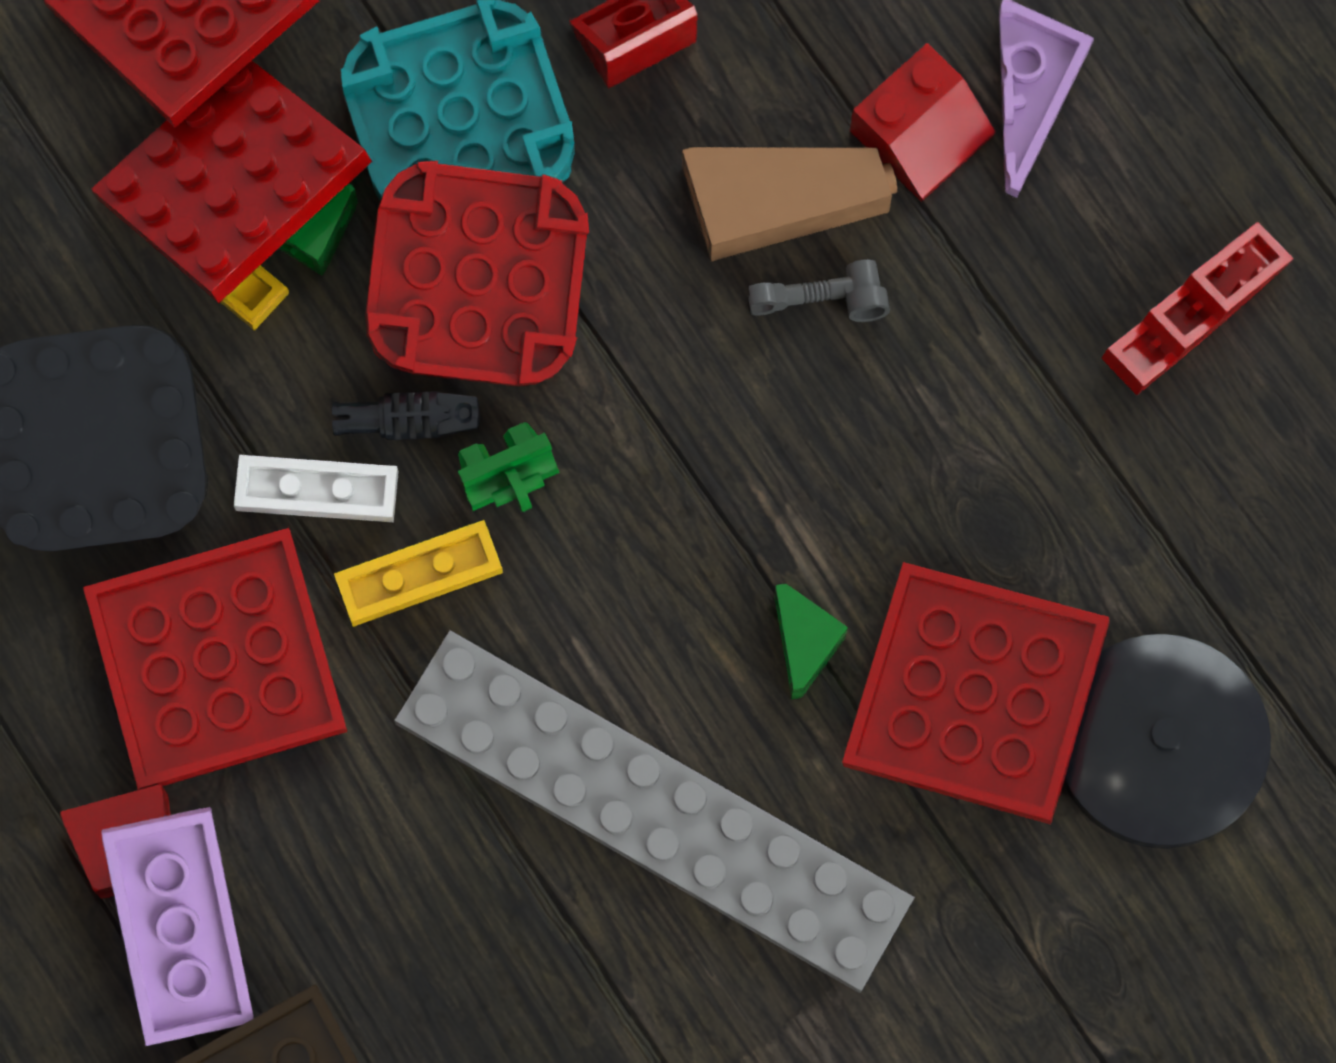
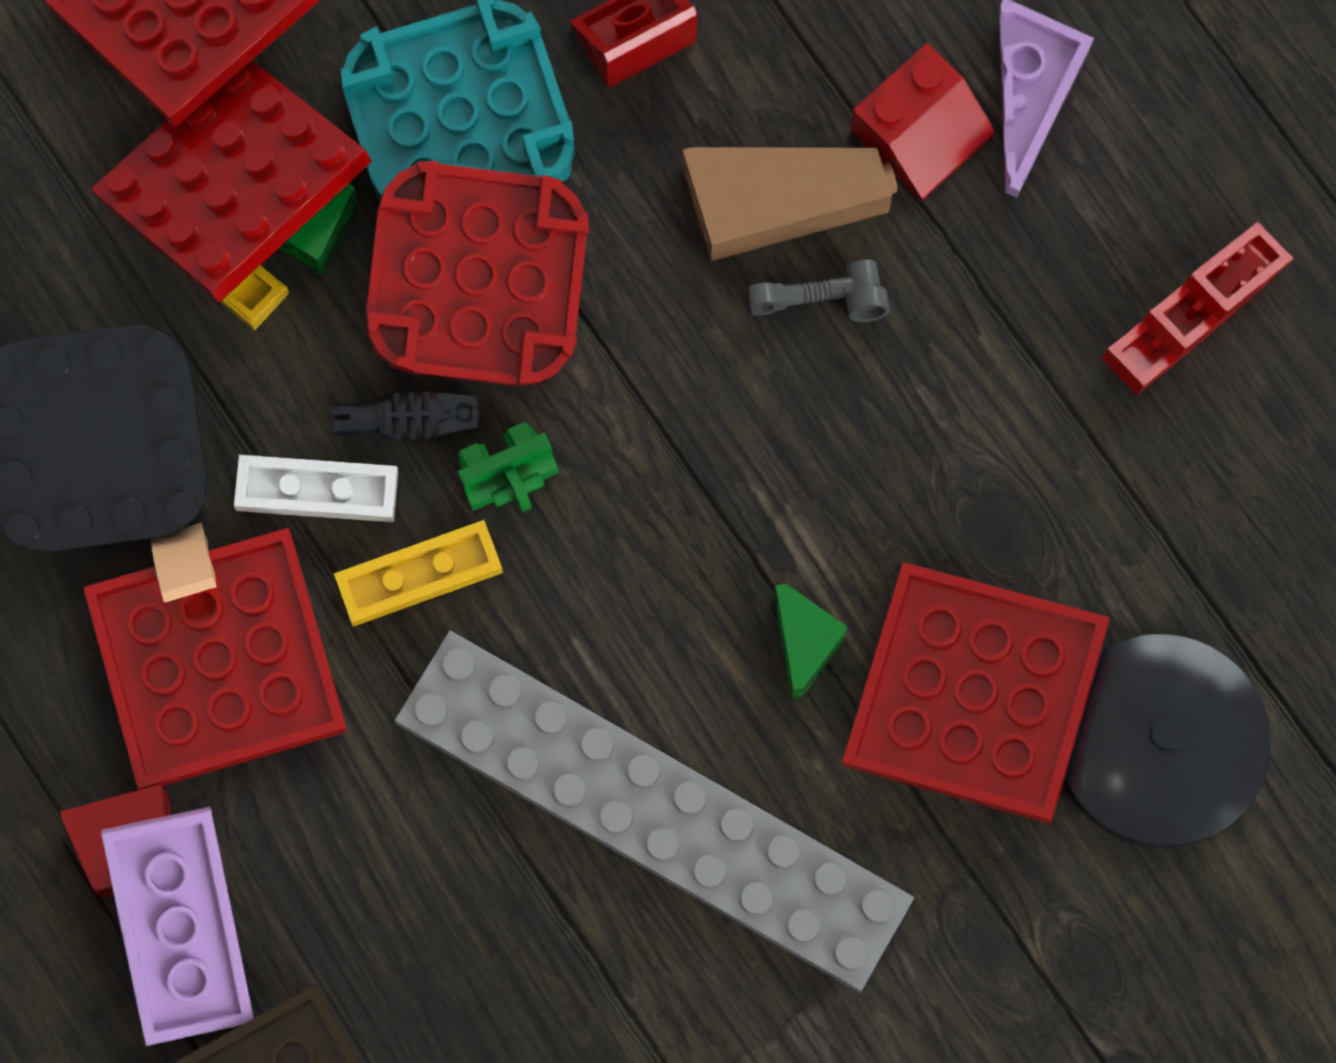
none -> light nougat slope [151,523,217,603]

